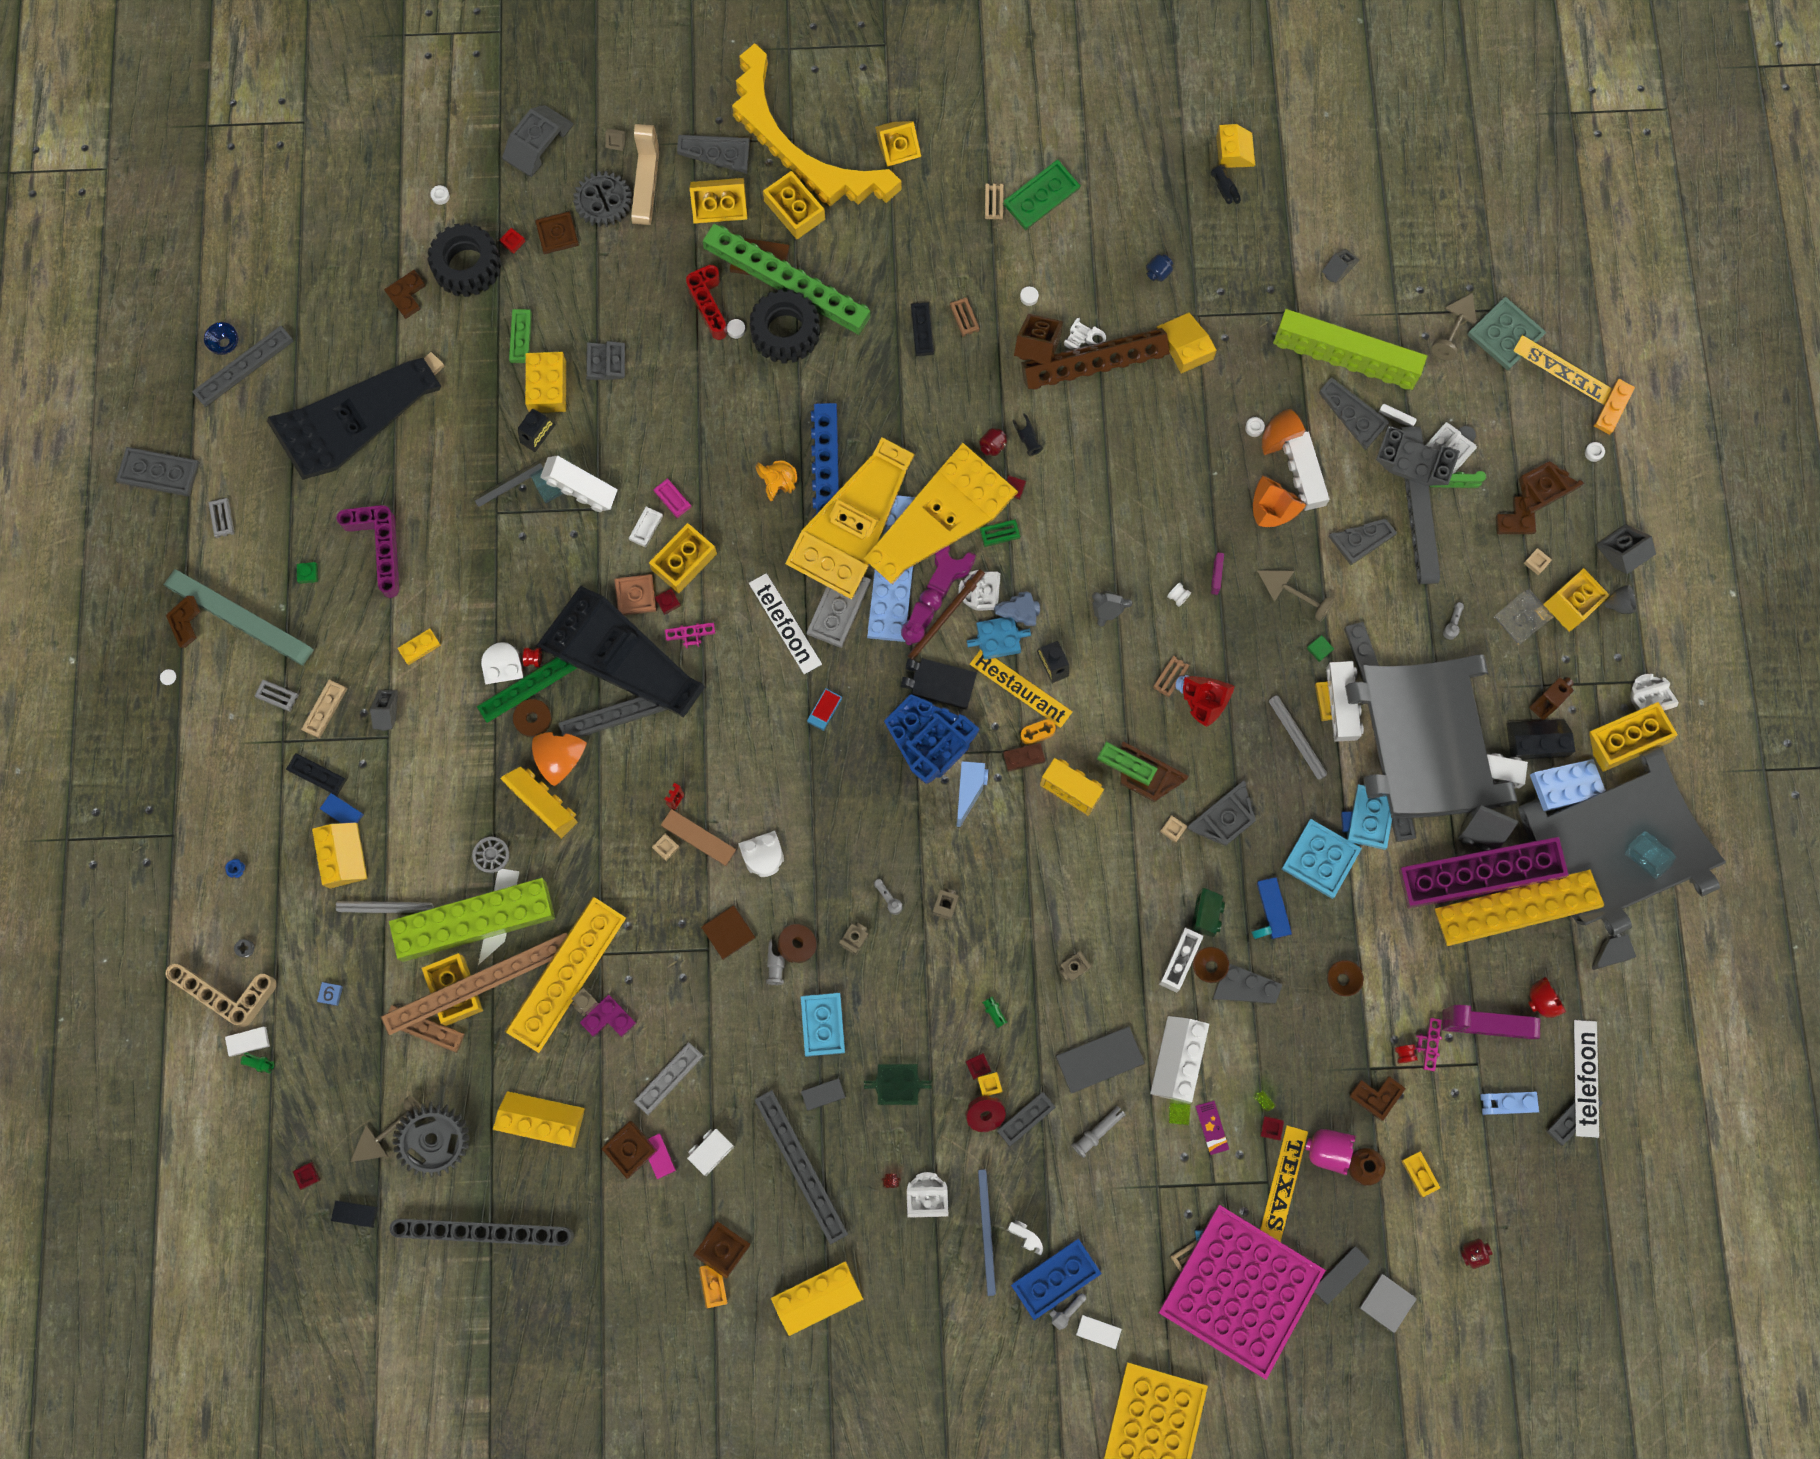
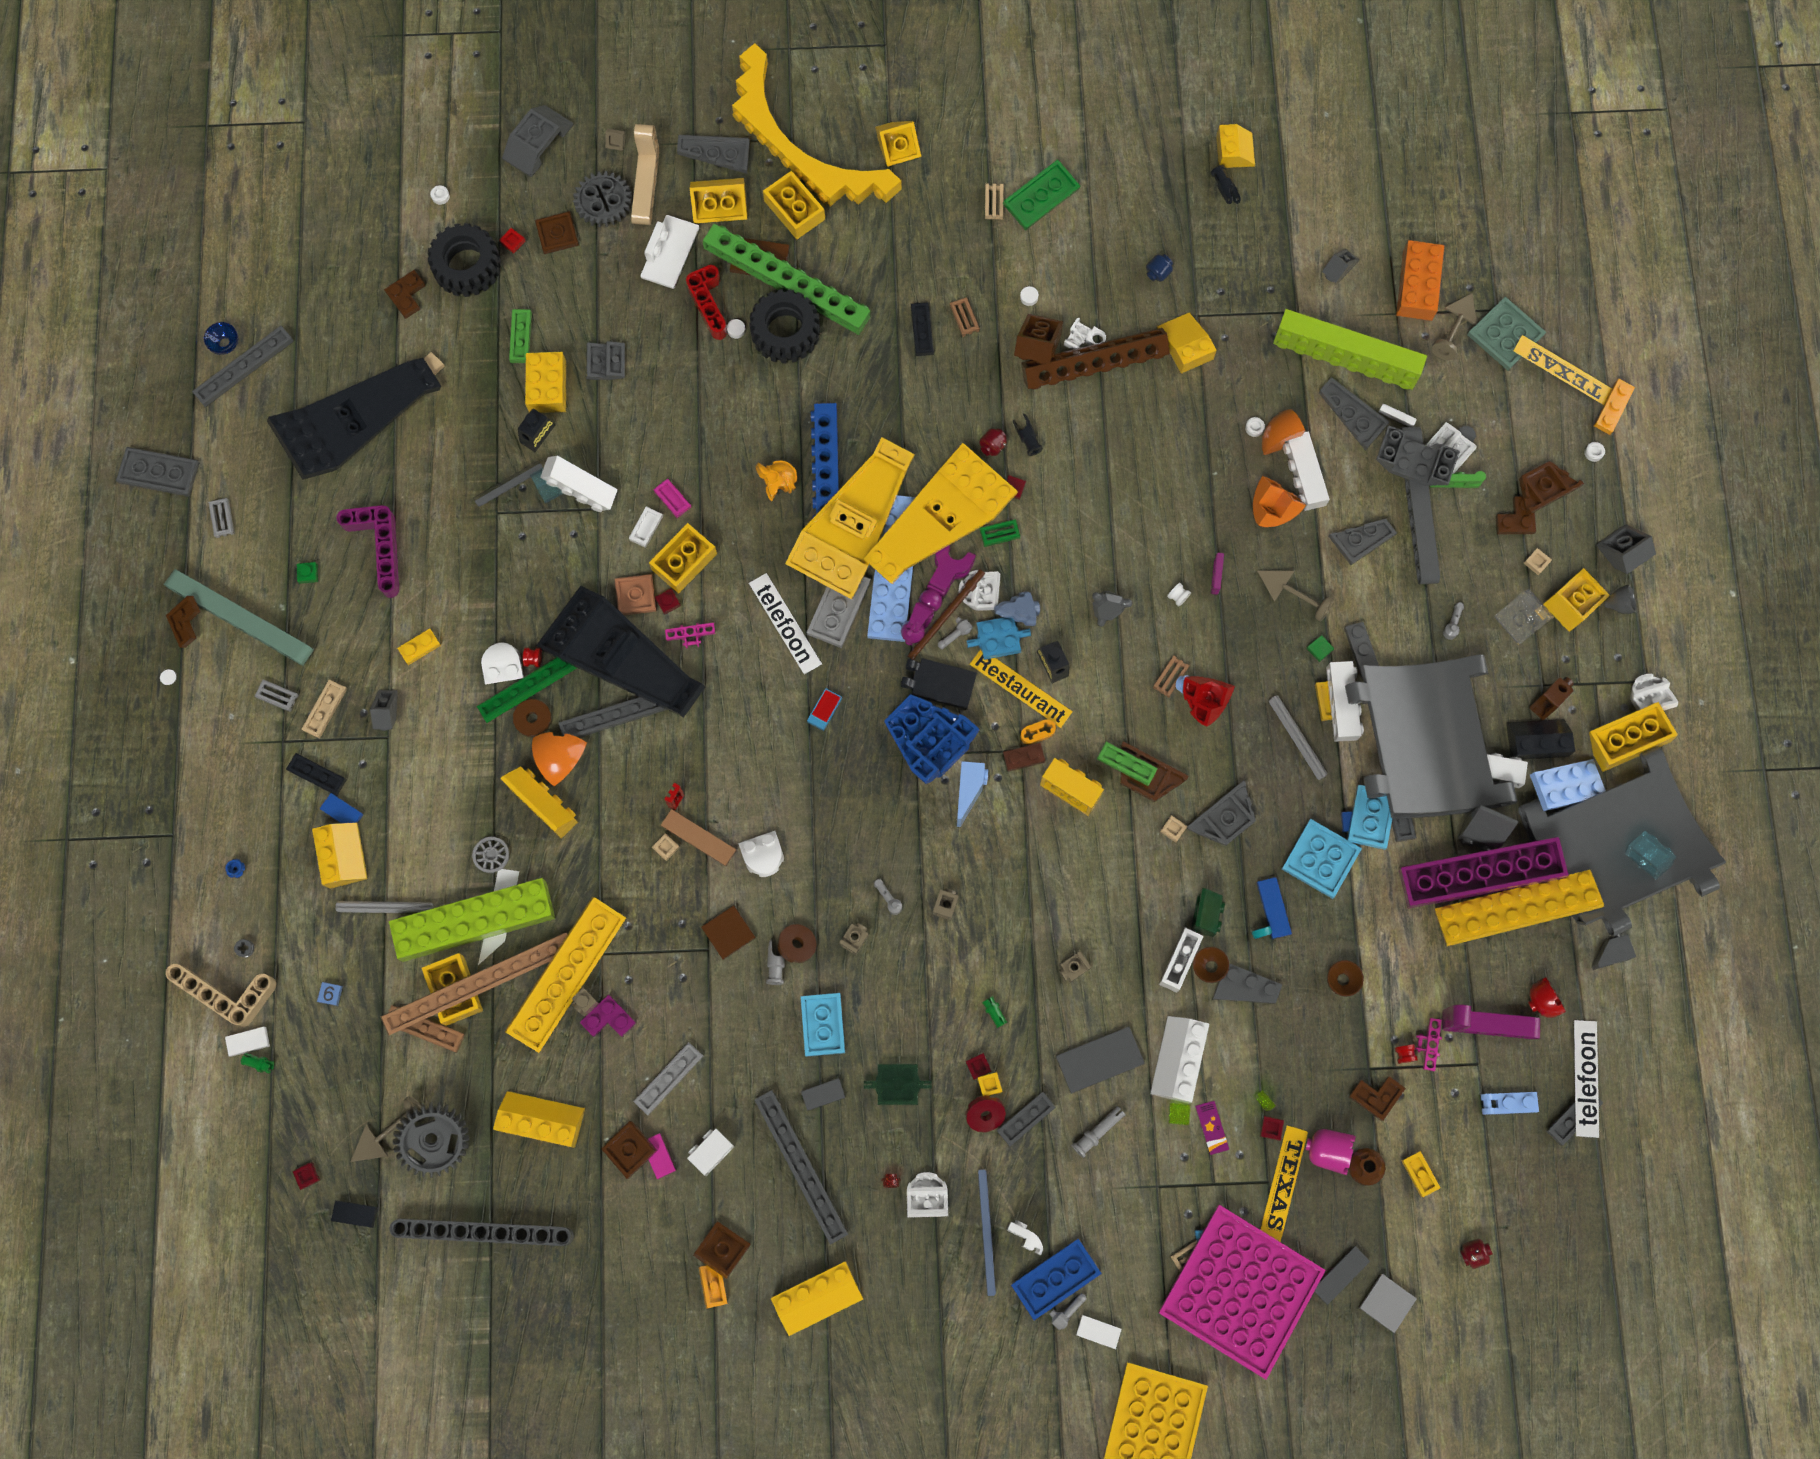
none -> white bracket [641,215,700,289]
none -> light grey piece [938,617,973,650]
none -> orange brick [1396,240,1444,321]

